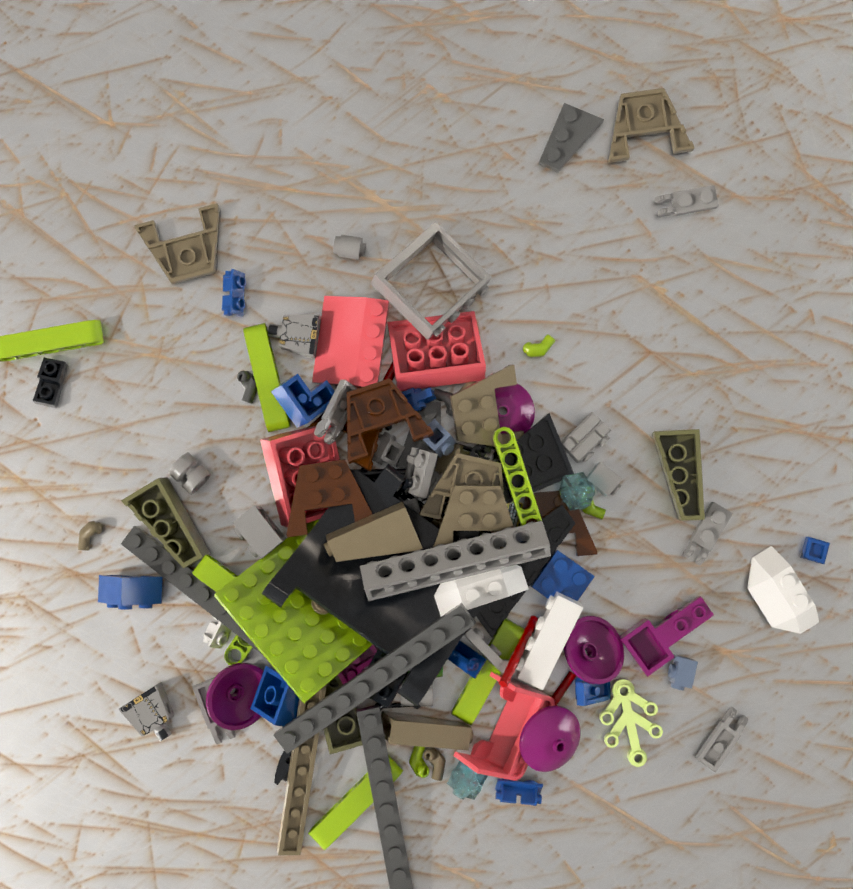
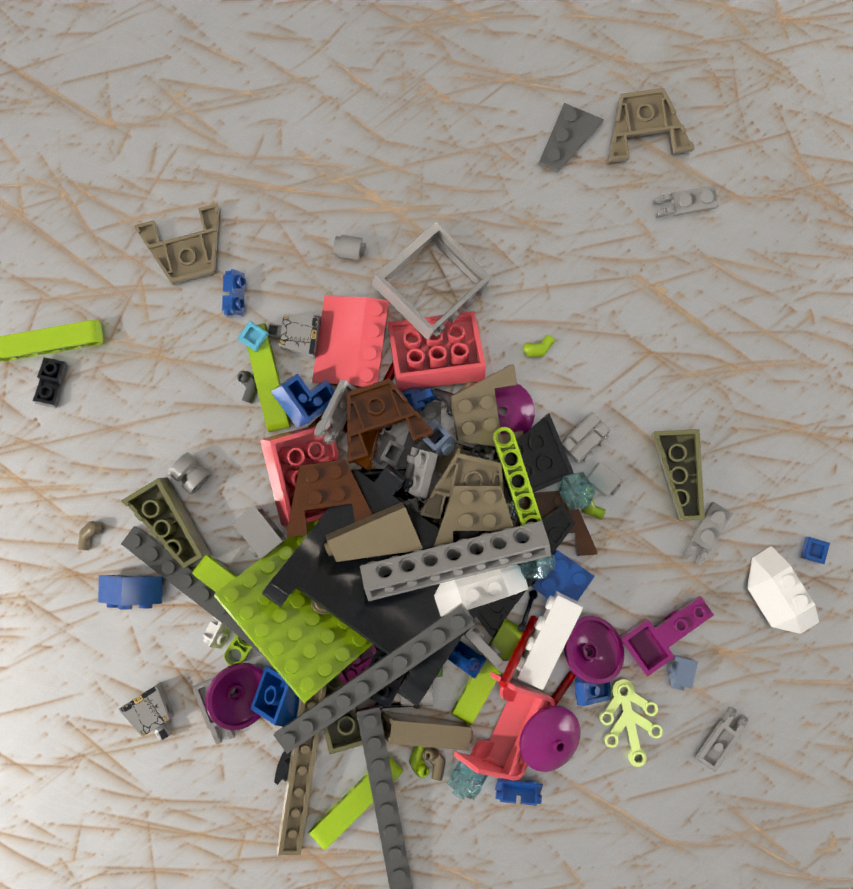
none -> medium azure tile [237,320,269,352]
none -> black hinge [517,590,538,632]
none -> clear light blue brick [520,548,555,580]

